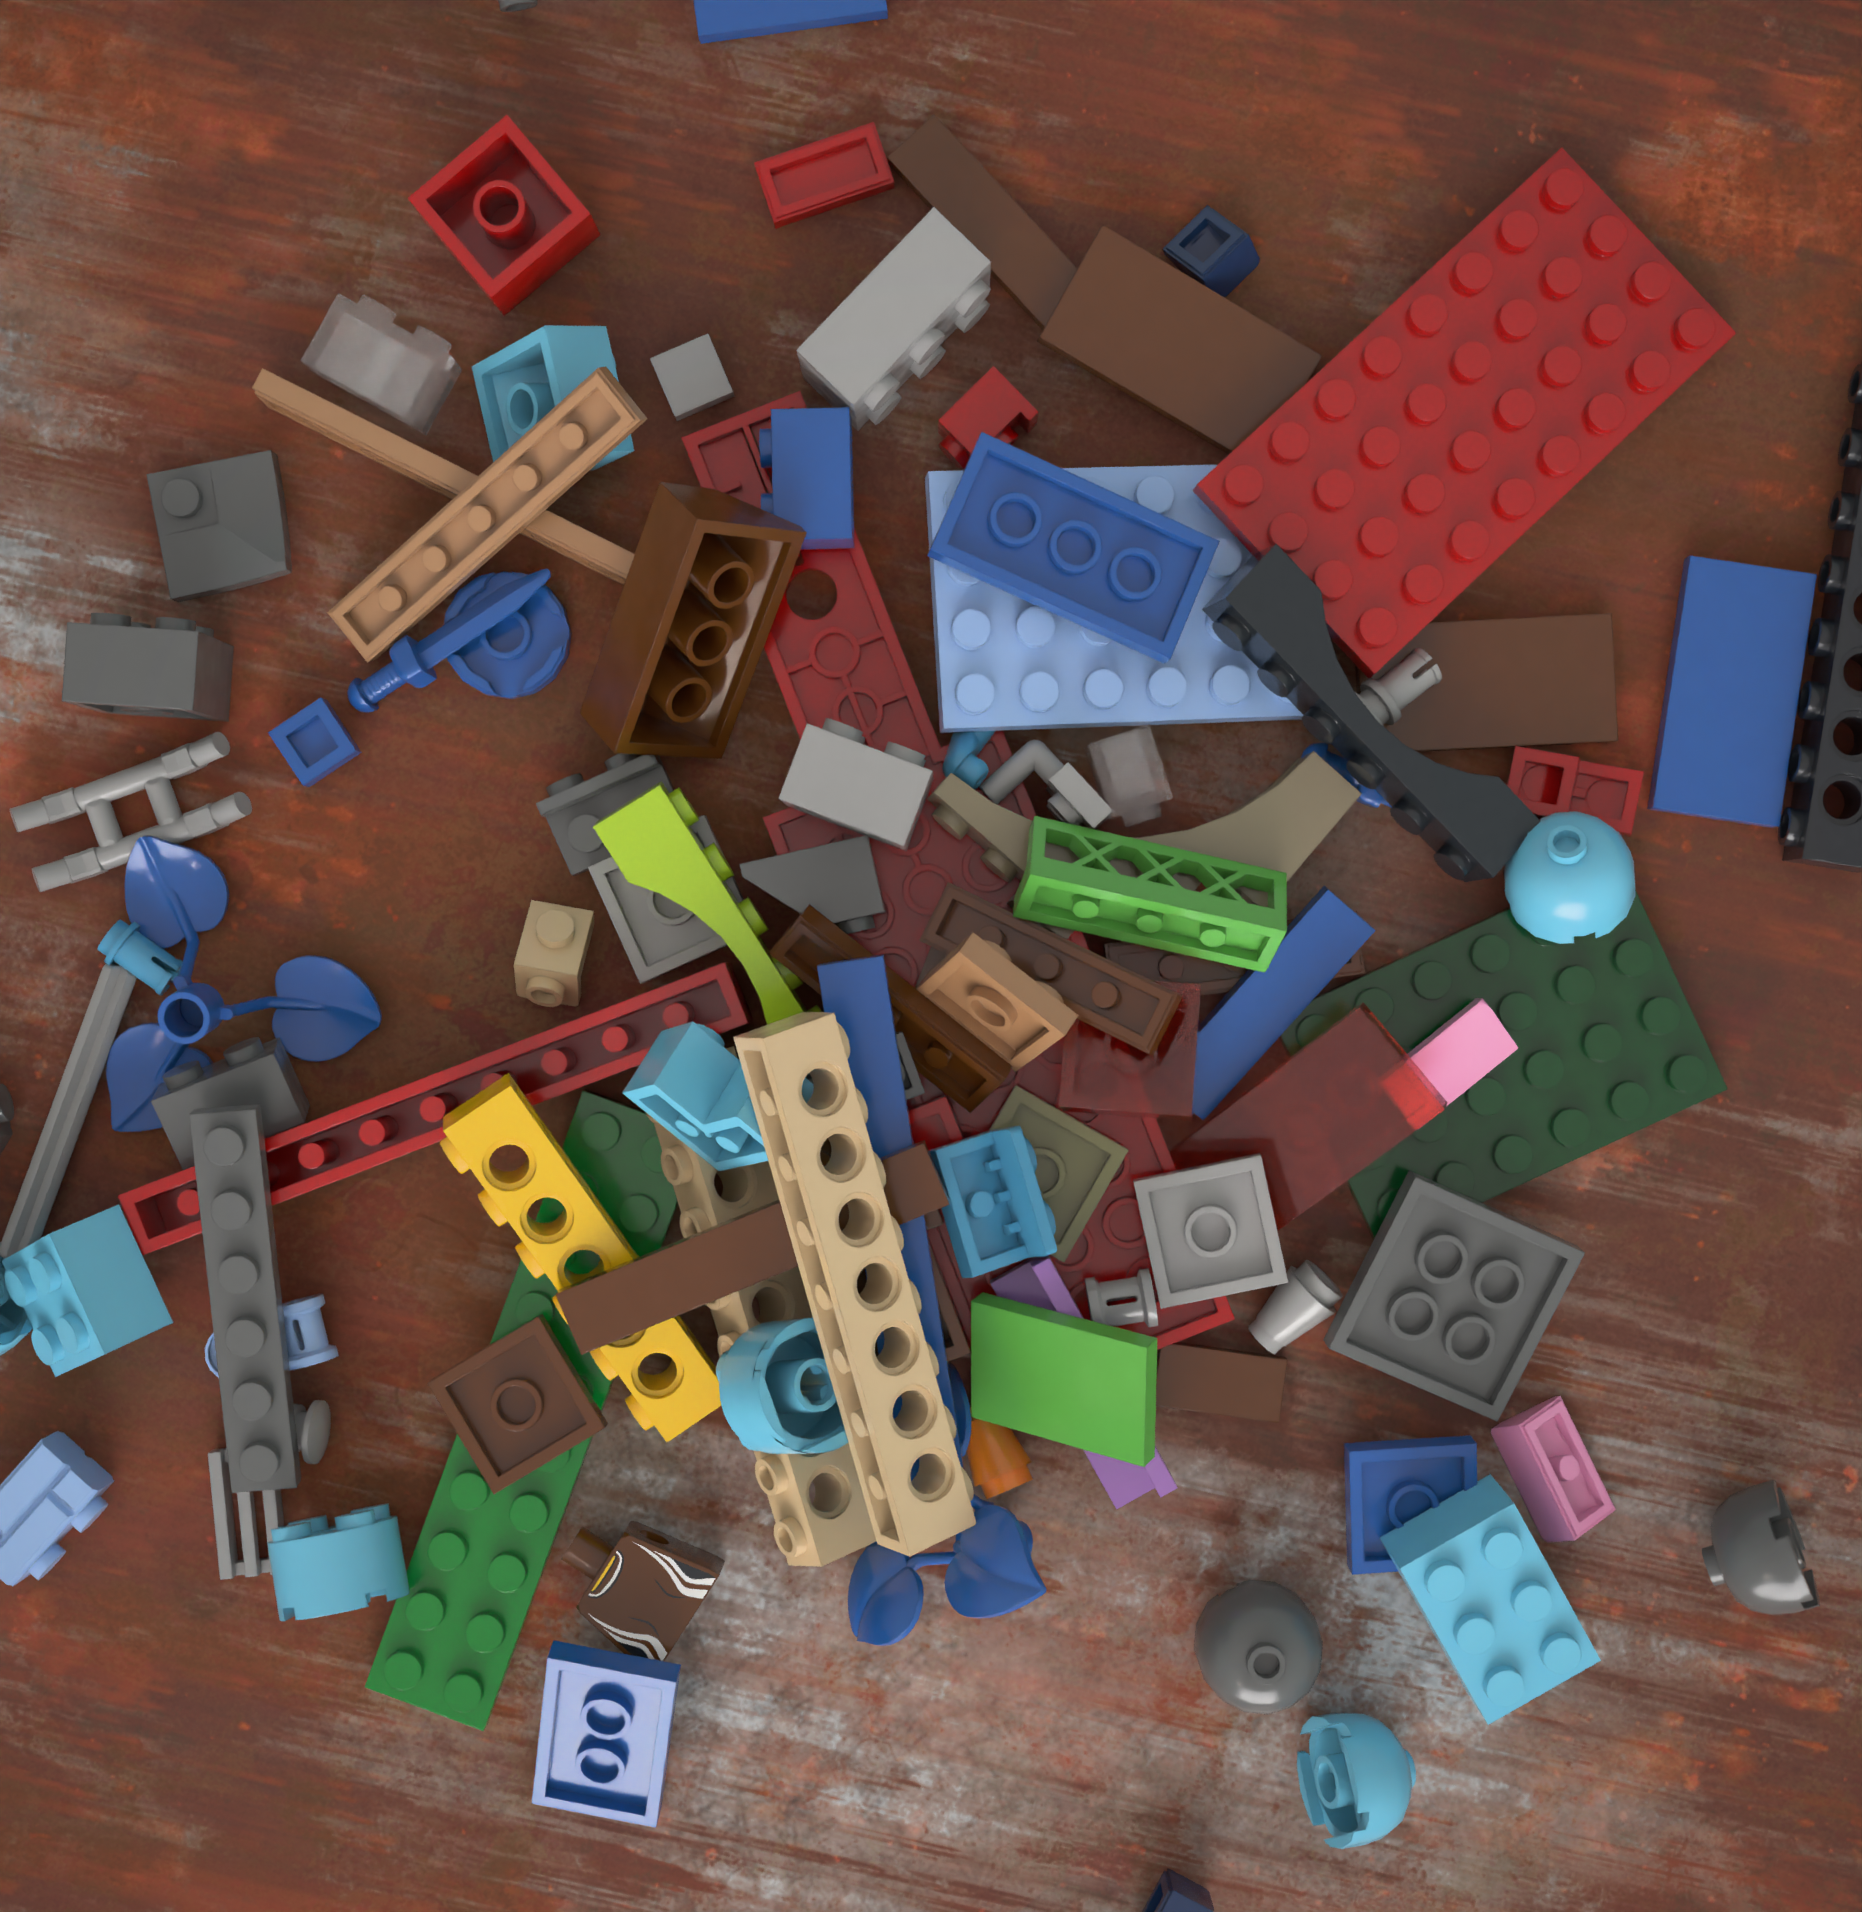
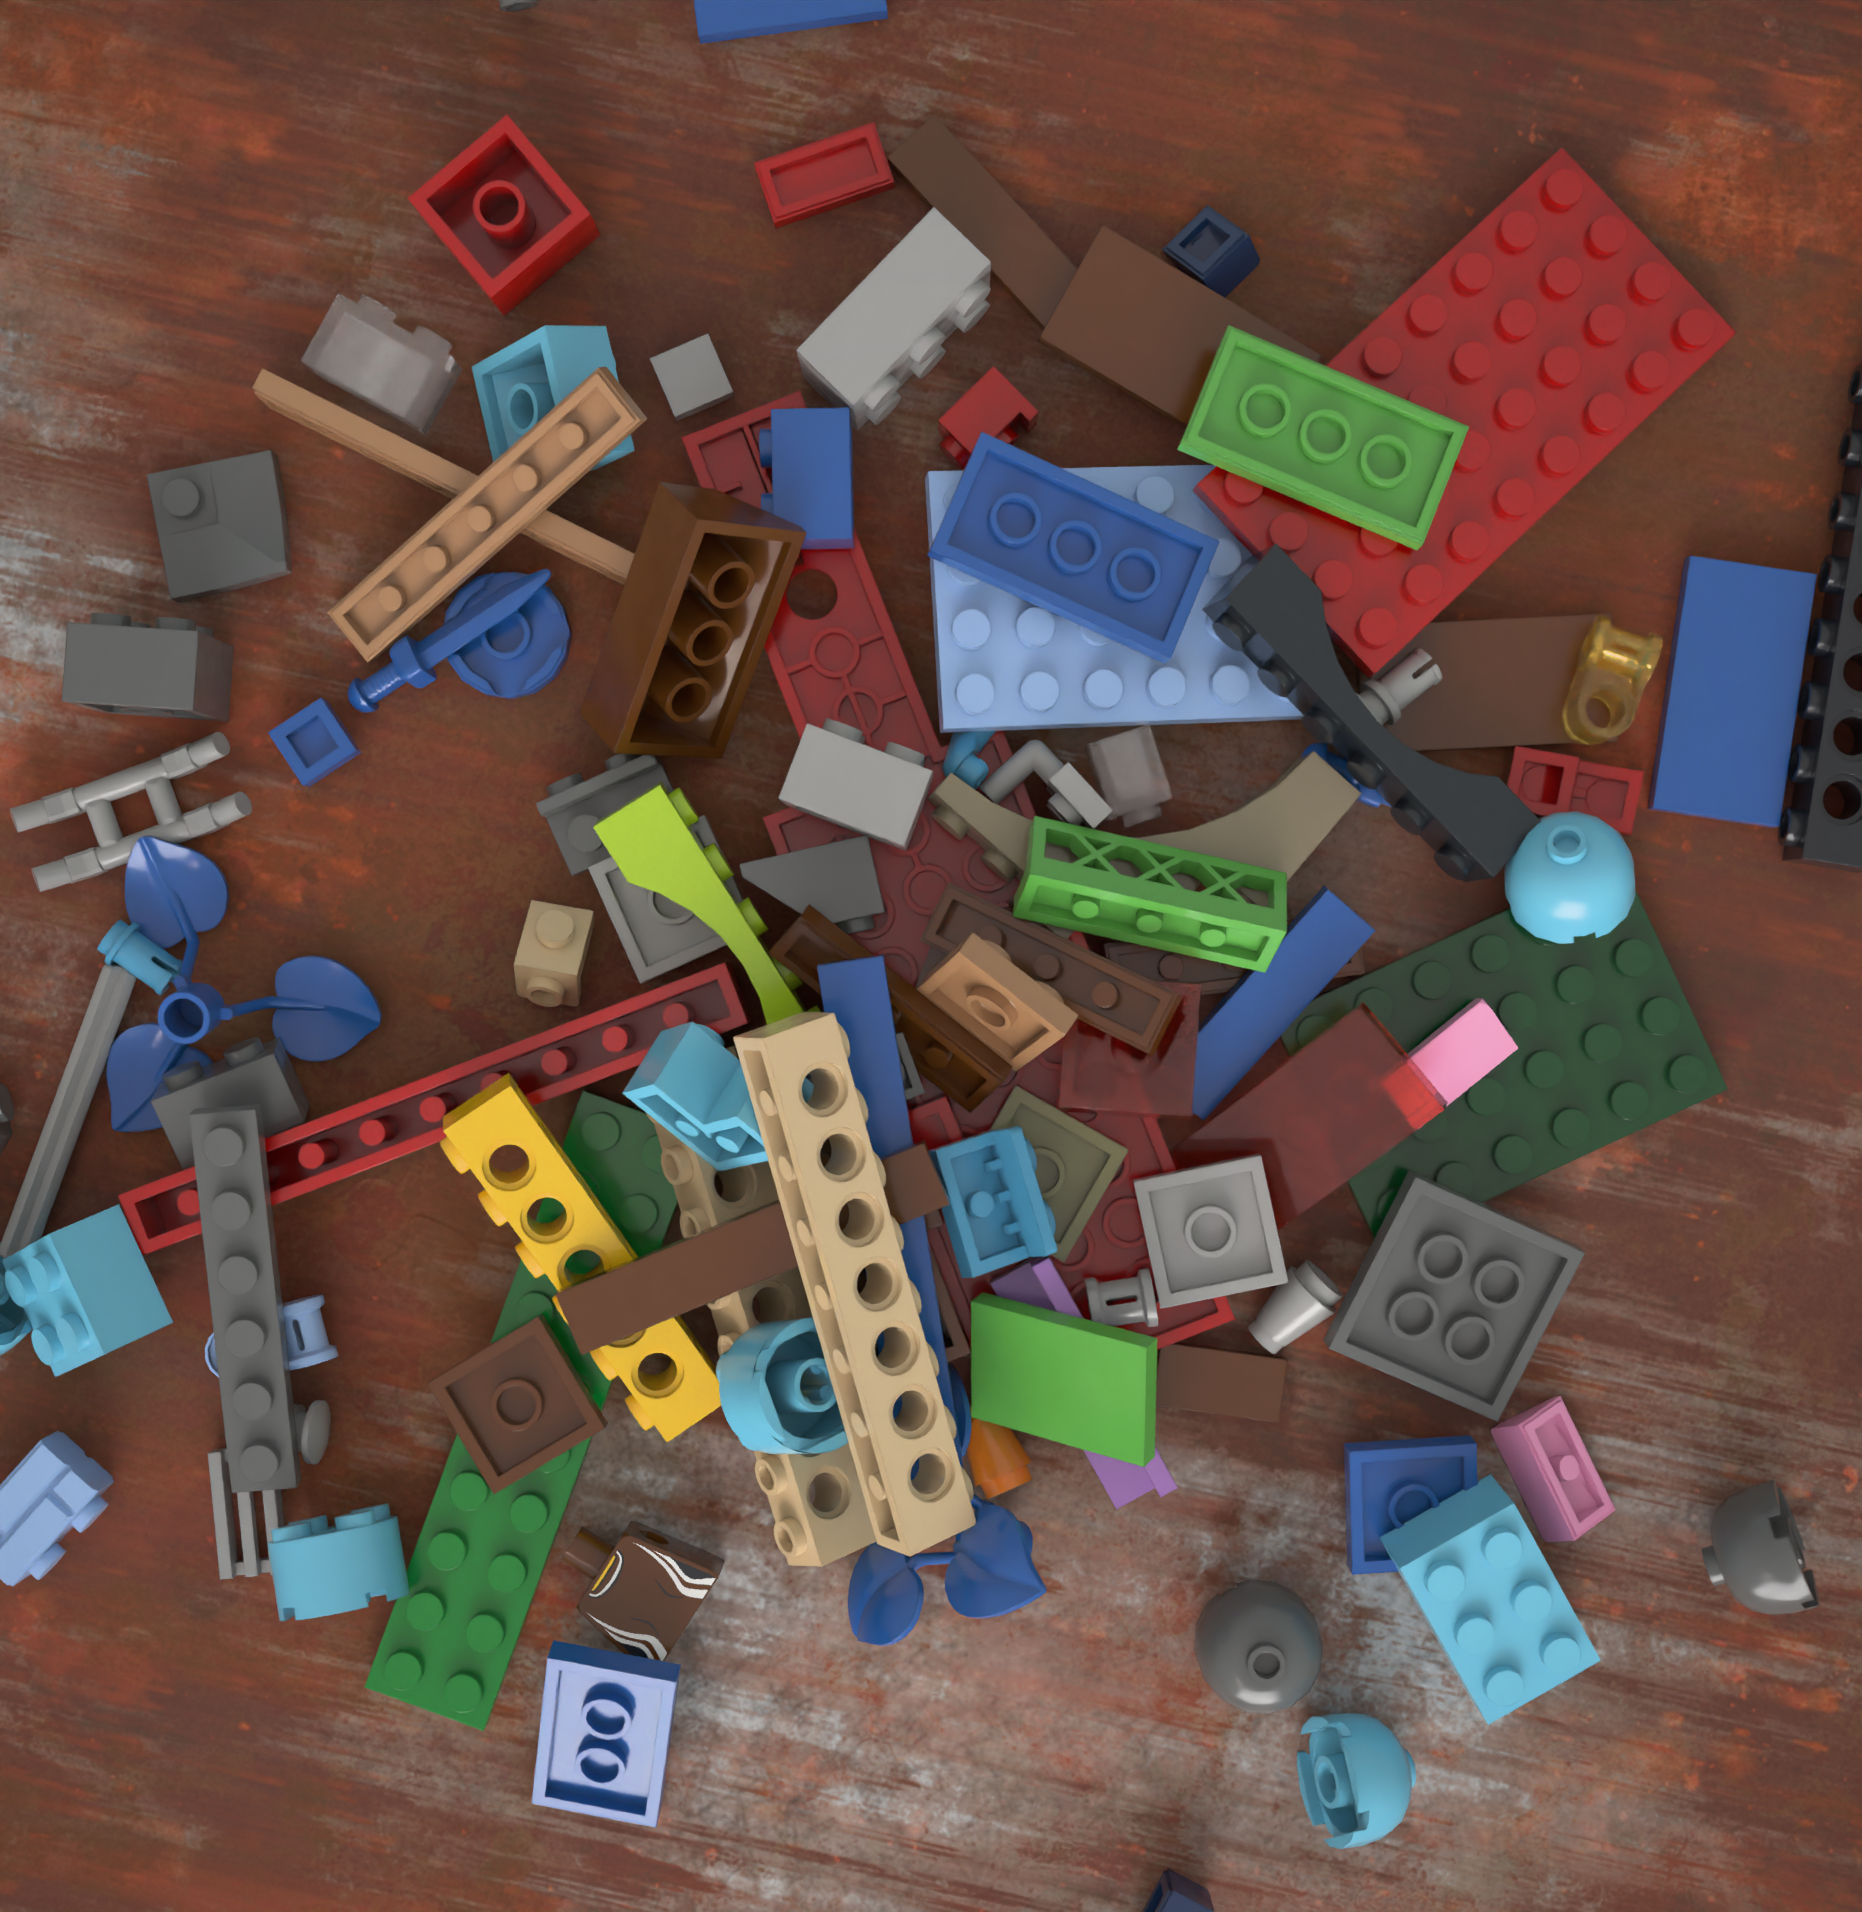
none -> bright green tile [1177,325,1469,550]
none -> clear yellow piece [1562,614,1663,746]

